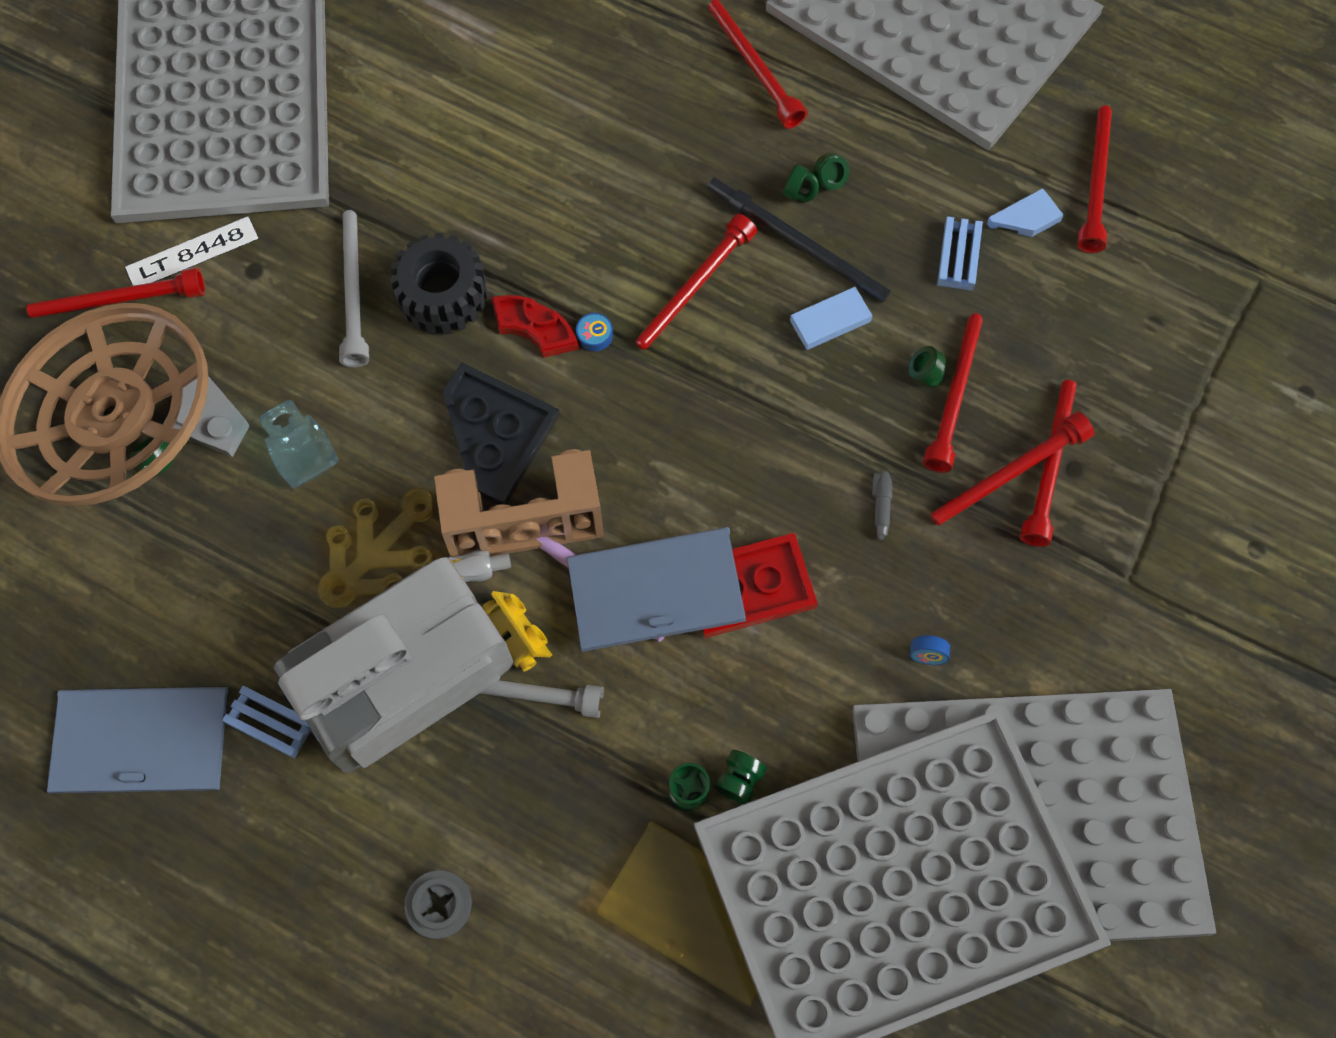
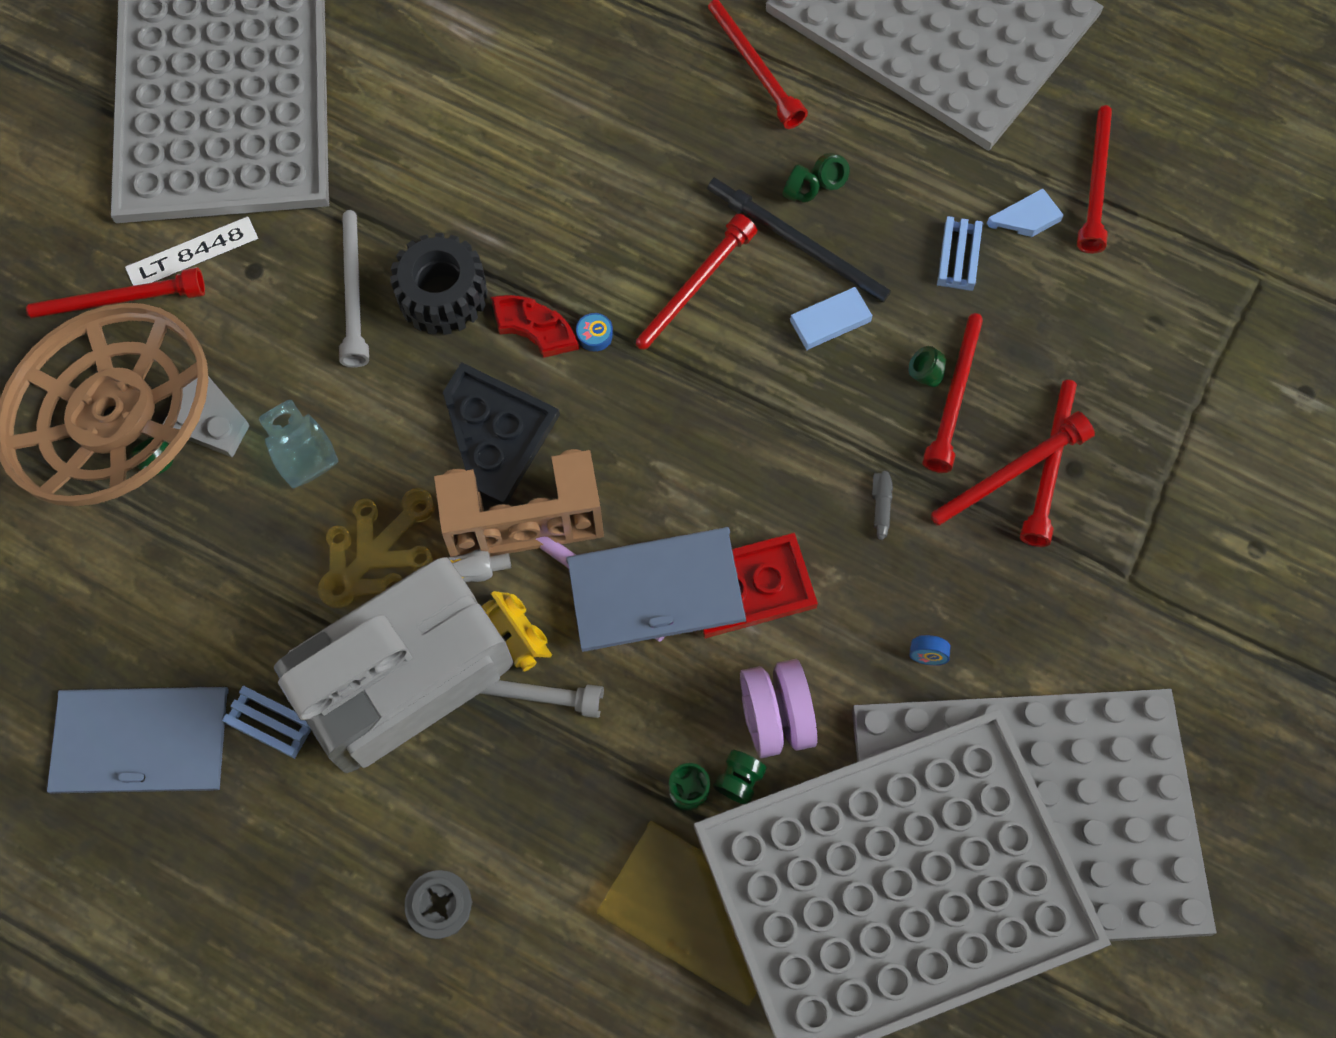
none -> lavender wheel [740,659,817,758]

